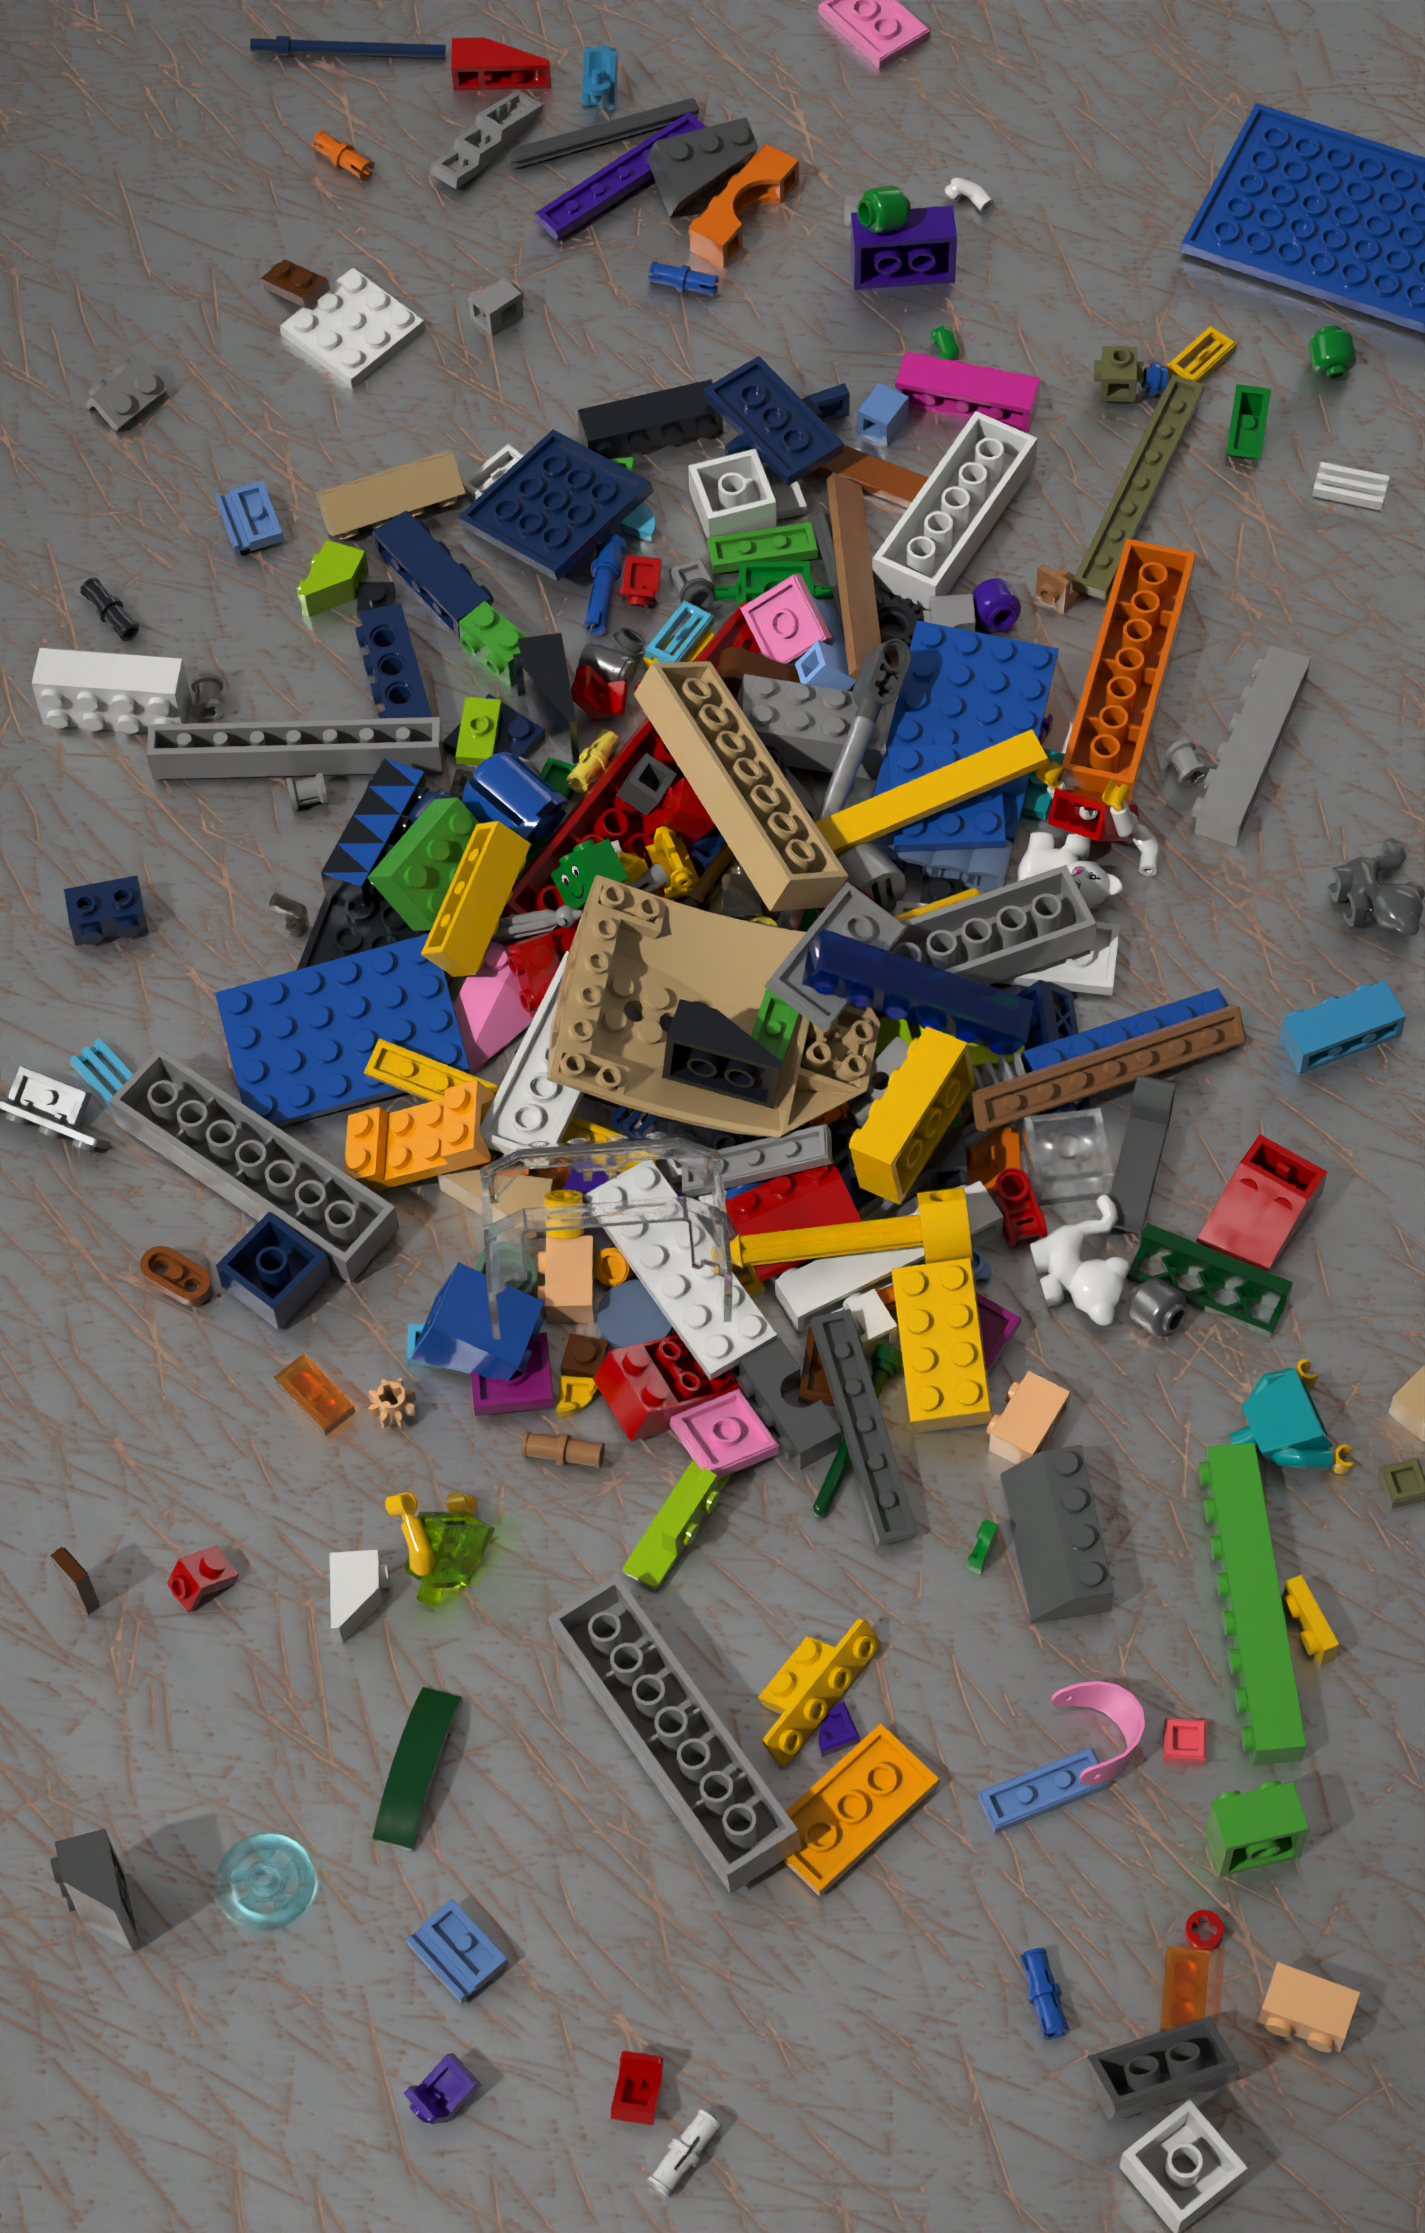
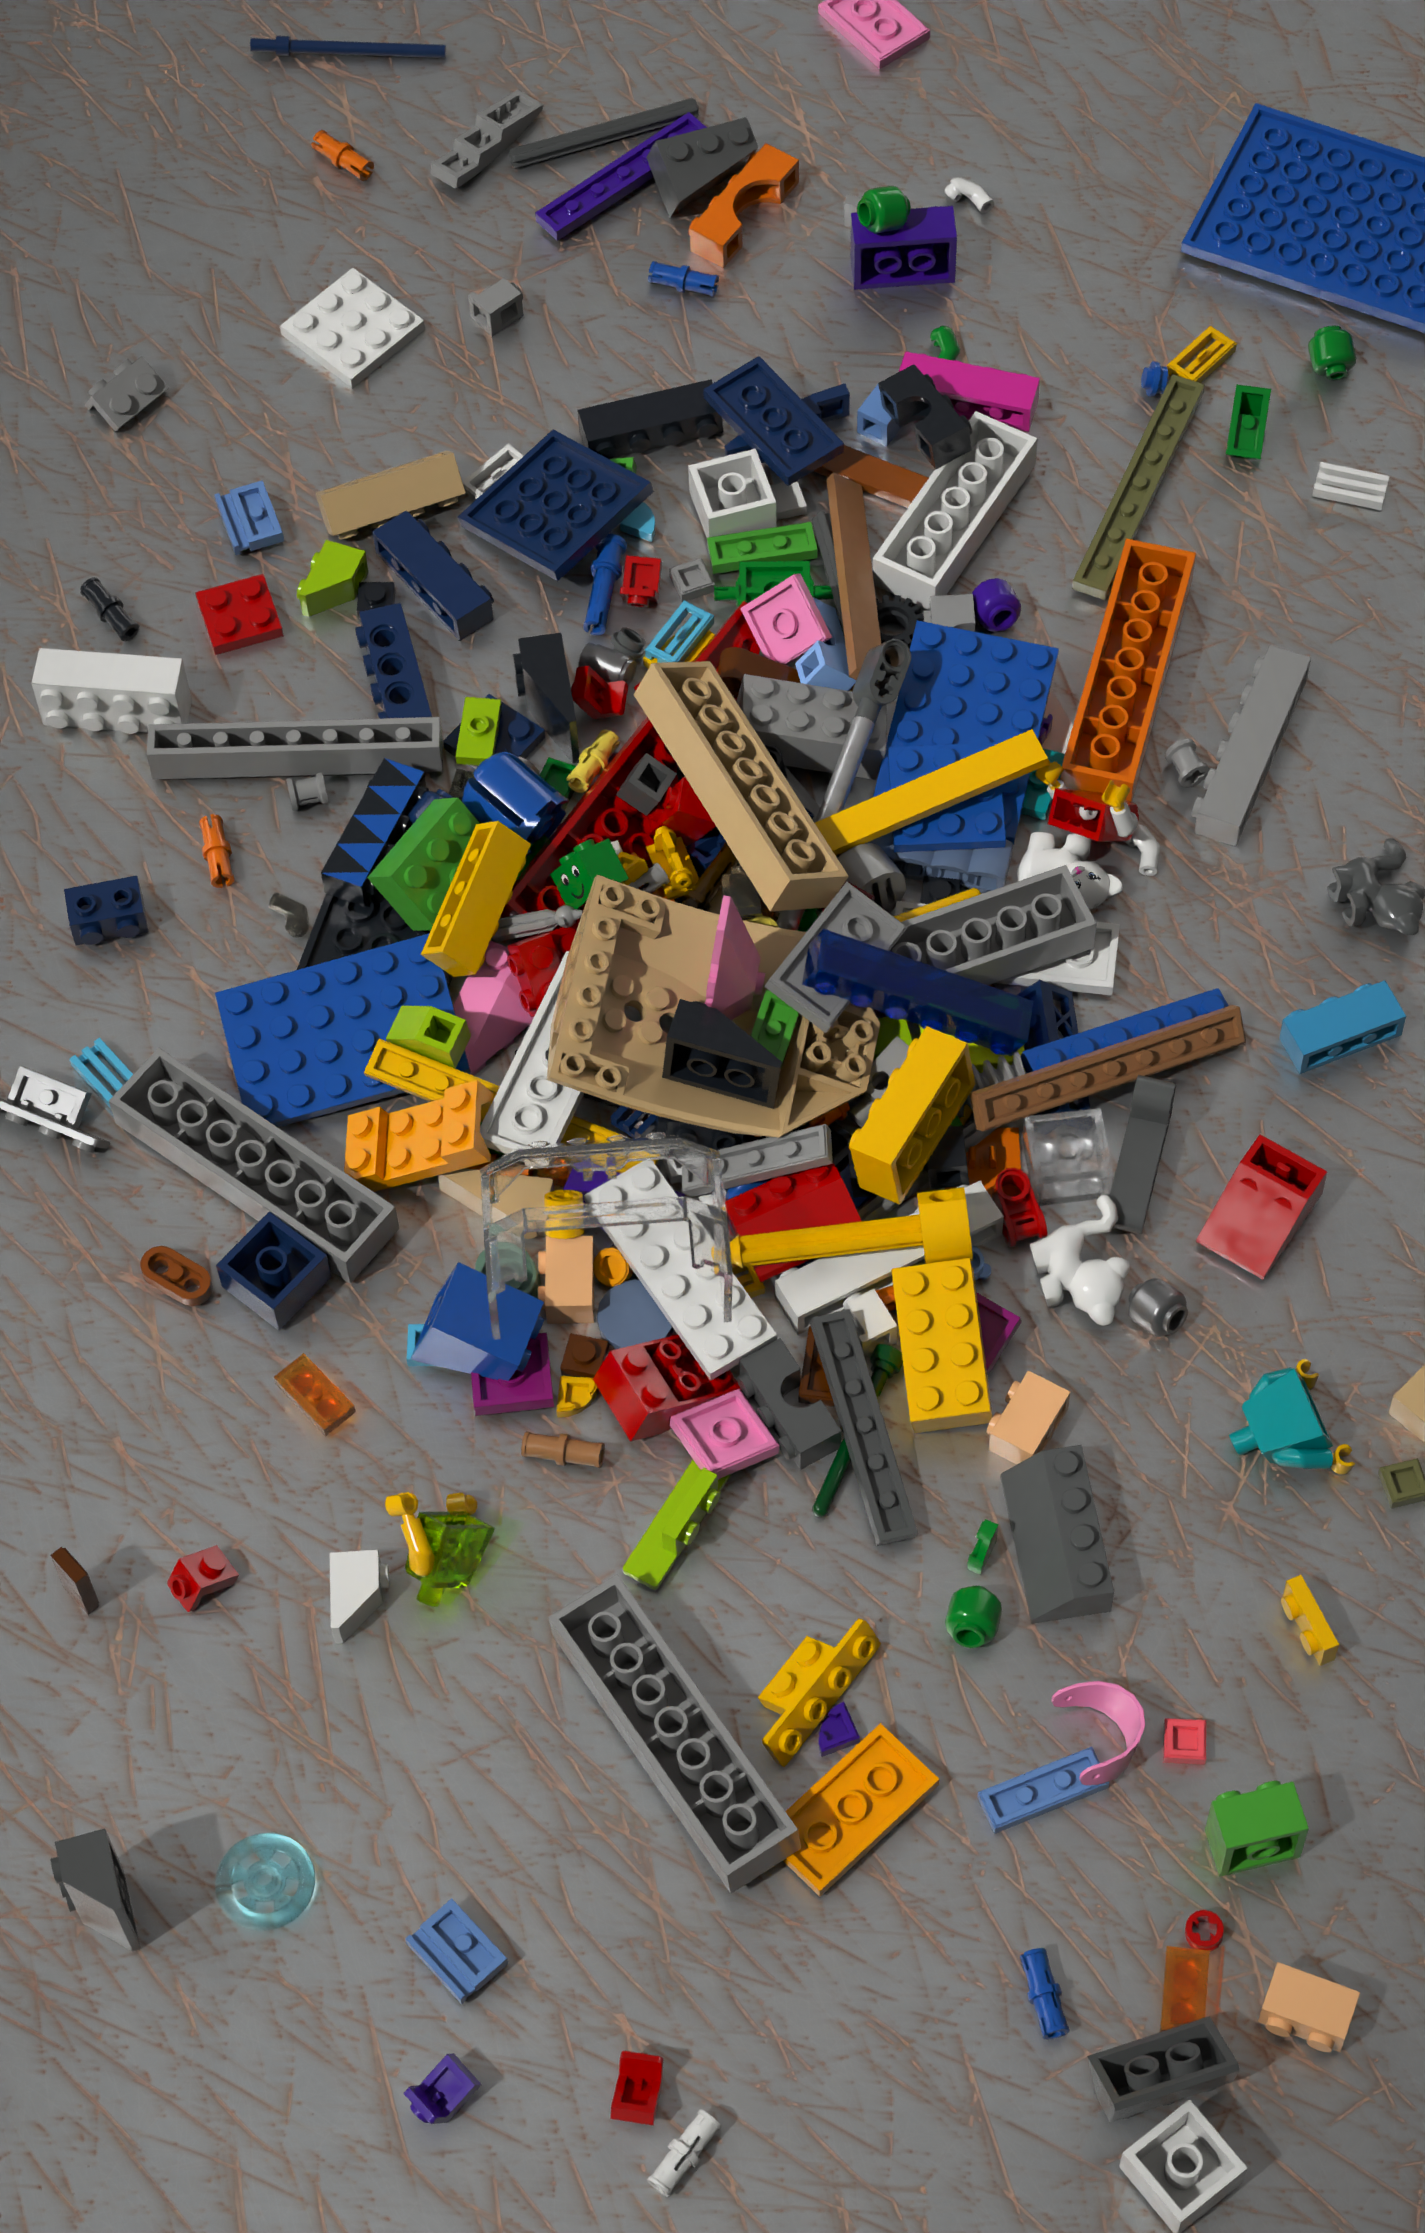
light grey bush [191,673,224,721] -> none
reddish brown plate [260,259,331,309] -> none
light nougat gear [368,1378,416,1429] -> none
dark green slope [372,1687,462,1852] -> none
red slope [451,37,552,91] -> none
bright green brick [459,601,528,688] -> none
dark azure hips [582,45,618,110] -> none
dark grey plate [679,578,714,611] -> none
medium nougat bracket [1035,564,1083,614] -> none
olive brick [1094,346,1144,402] -> none
dark green fence [1126,1223,1293,1338] -> none
bright green brick [1198,1442,1306,1766] -> none
none -> red plate [195,574,284,655]
none -> orange pin [199,814,235,888]
none -> lime slope [386,1006,471,1069]
none -> bright pink wedge [704,895,765,1020]
none -> black arch [878,364,973,469]
none -> green head [945,1586,1002,1648]

